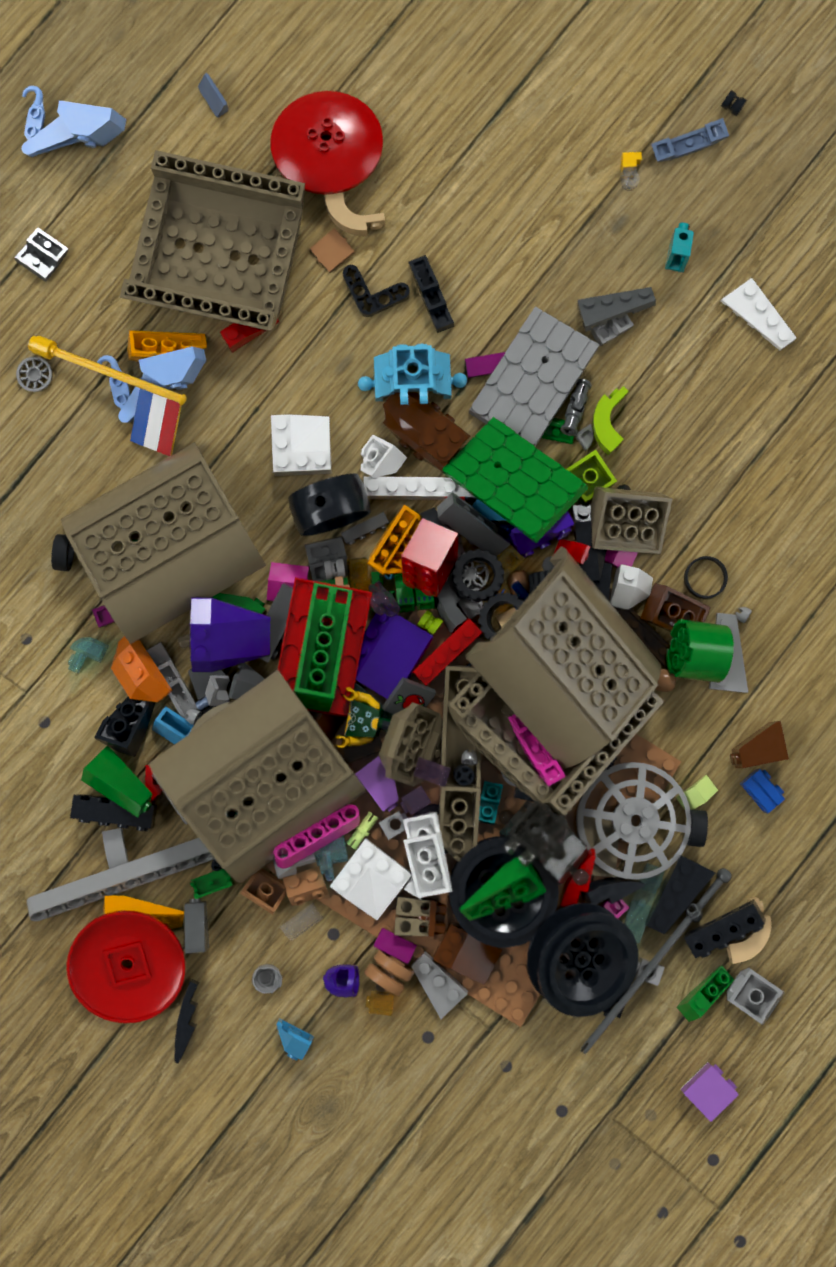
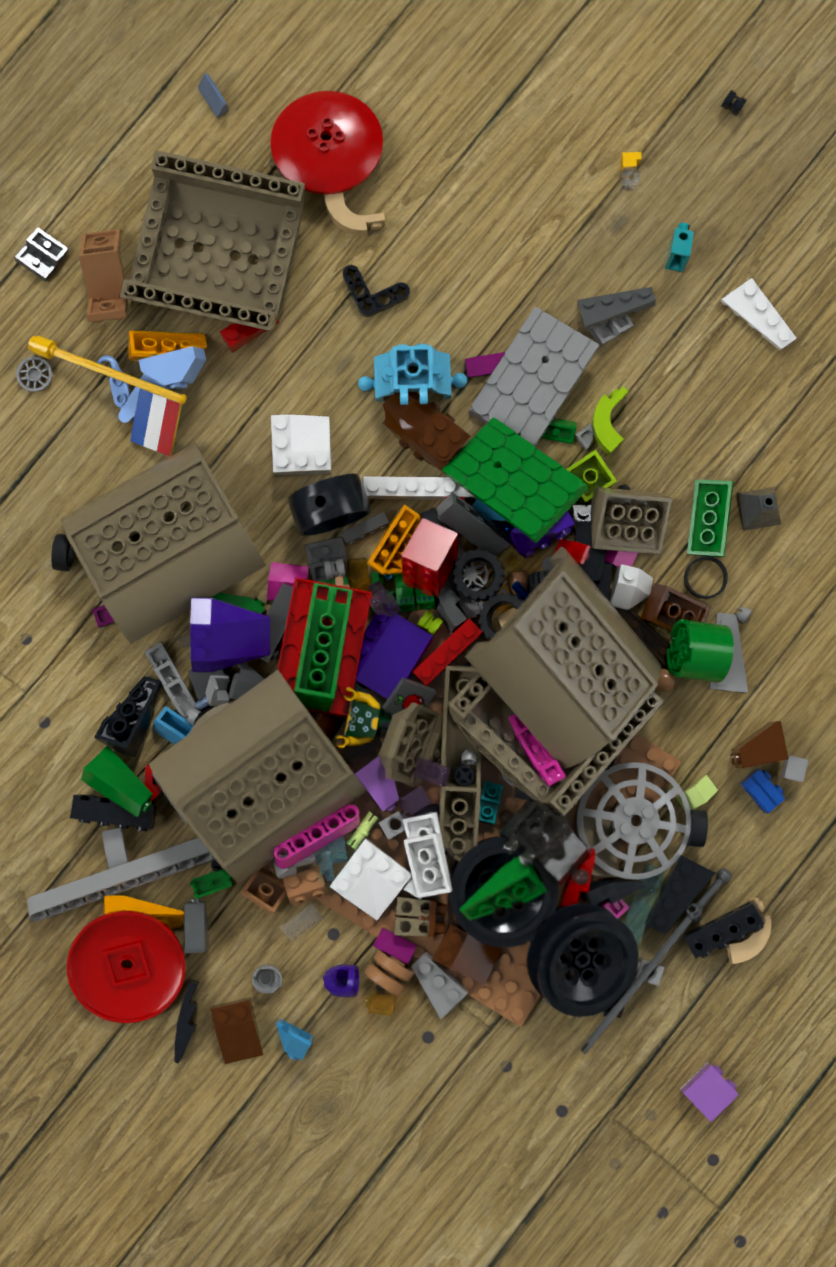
light blue slope [22,85,126,157] -> none
clear light blue brick [68,637,109,673] -> none
orange wedge [111,636,173,702] -> none
medium nougat piece [310,228,355,273] -> none
white slope [361,435,407,478] -> none
black slope [408,255,455,333] -> none
dark grey piece [560,379,592,436] -> none
sand blue slope [651,118,729,162] -> none
green slope [676,965,734,1022] -> none
light grey slope [727,968,785,1025] -> none
none -> medium nougat bracket [79,229,128,323]
none -> reddish brown slope [210,997,263,1064]
none -> green slope [687,479,733,557]
none -> dark grey slope [737,487,781,531]
none -> light grey panel [780,755,808,782]

